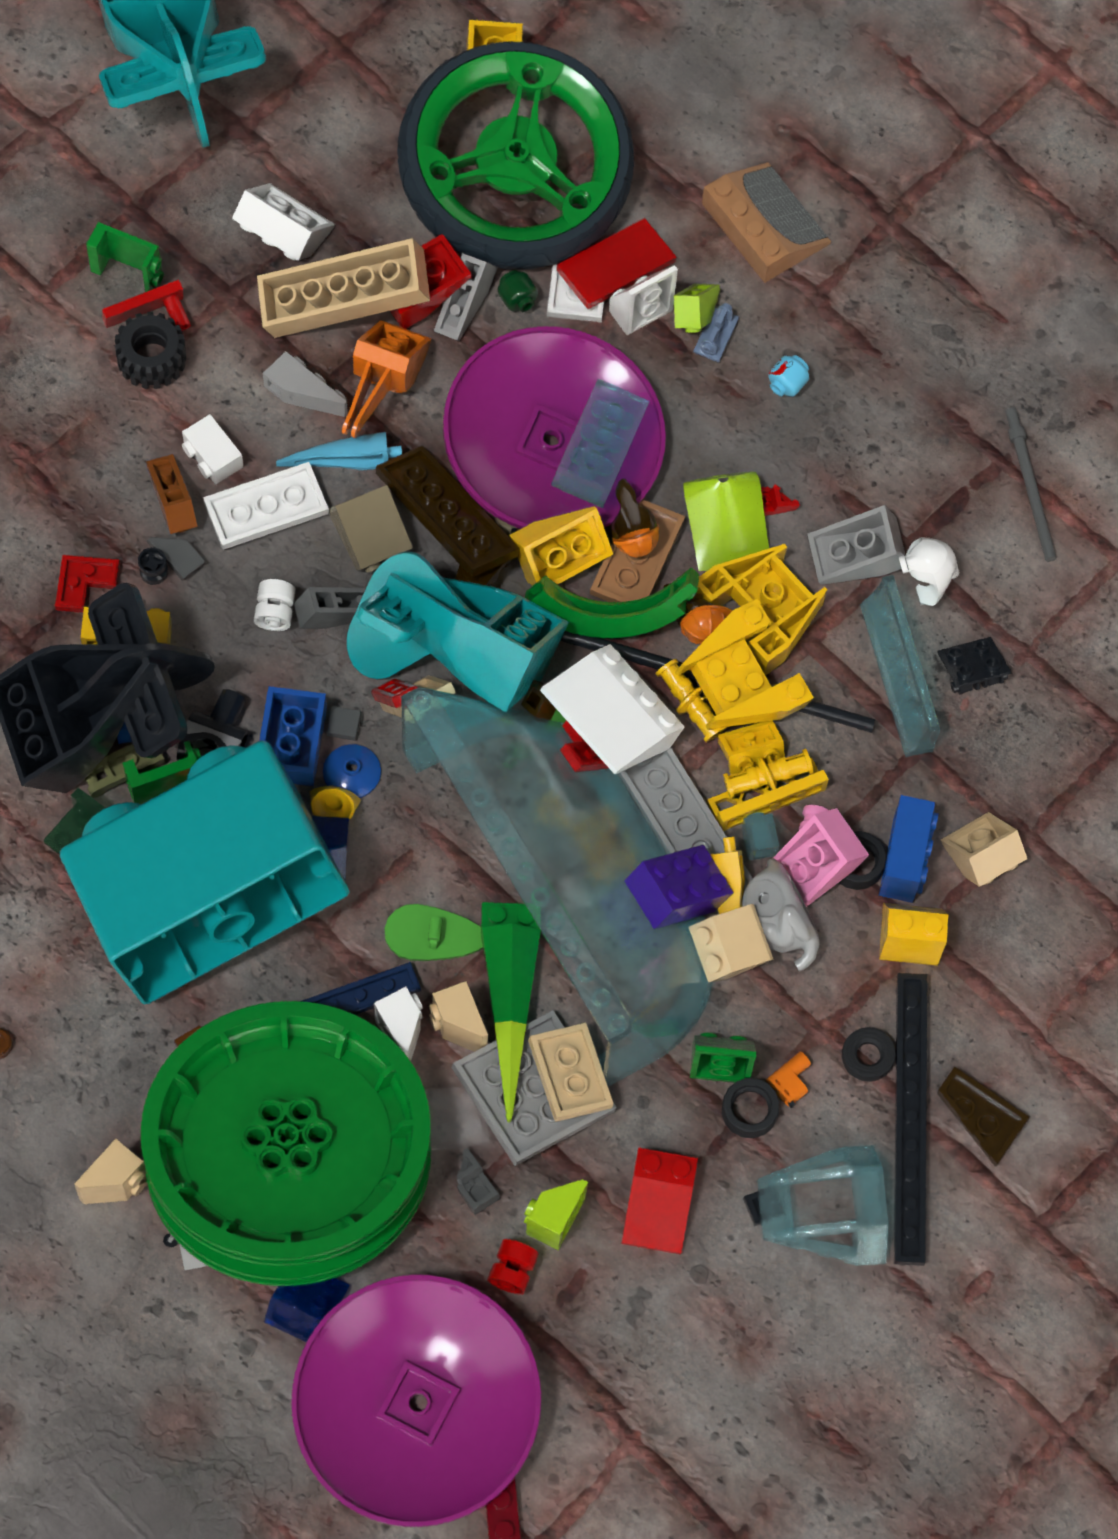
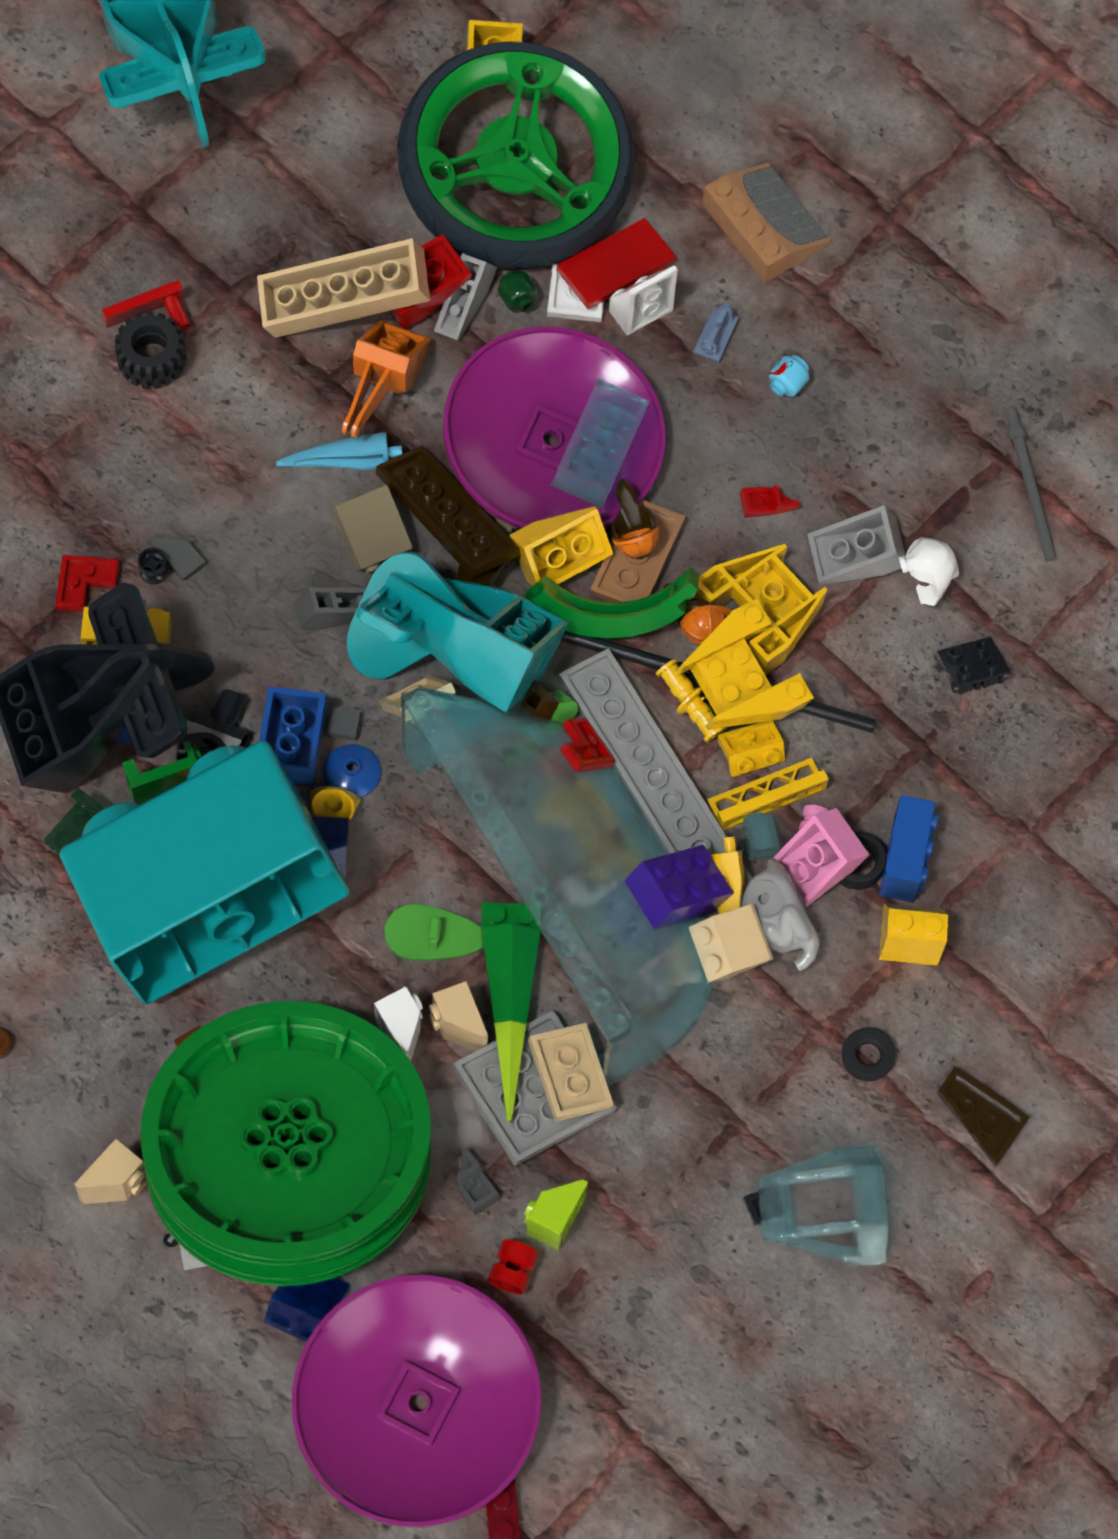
olive plate [83,744,165,798] -> none
green panel [86,222,164,292] -> none
dark orange slope [146,454,198,534] -> none
white brick [182,414,243,485] -> none
white plate [203,462,329,550] -> none
white slope [232,183,335,261] -> none
white wheel [254,579,296,631] -> none
light grey slope [263,351,348,417] -> none
dark blue tile [301,962,421,1015] -> none
red tile [371,678,421,708] -> none
white slope [540,644,685,774] -> none
red slope [621,1147,698,1255] -> none
lime slope [674,284,720,333] -> none
lime piece [683,471,769,571] -> none
green slope [689,1033,756,1083] -> none
black tyre [722,1078,780,1138] -> none
yellow piece [723,748,814,799] -> none
orange piece [766,1051,811,1108] -> none
clear light blue arch [860,575,940,757] -> none
black plate [894,973,927,1266] -> none
tan slope [941,812,1028,887] -> none

